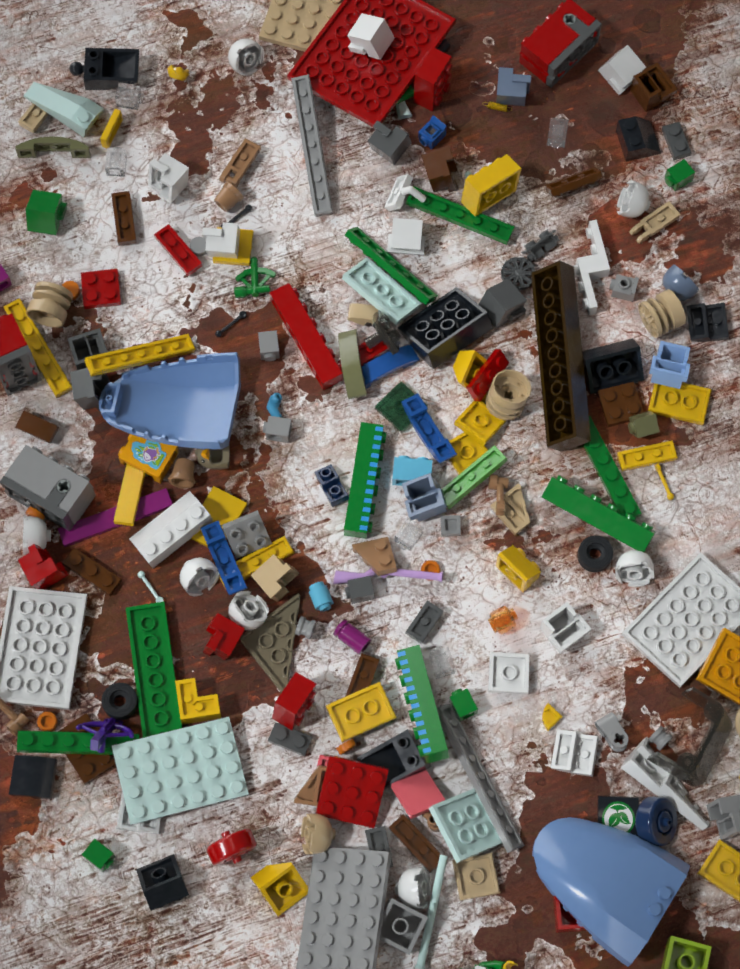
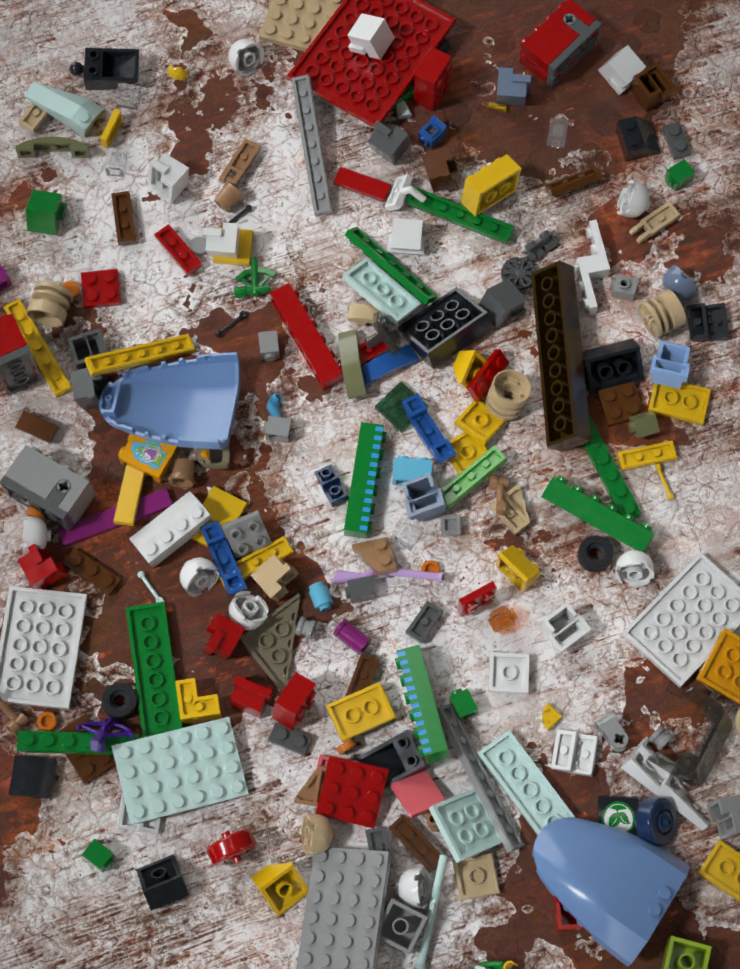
none -> red plate [230,675,274,719]
none -> red tile [333,167,391,202]
none -> red plate [457,581,497,616]
none -> light aqua plate [477,730,576,836]

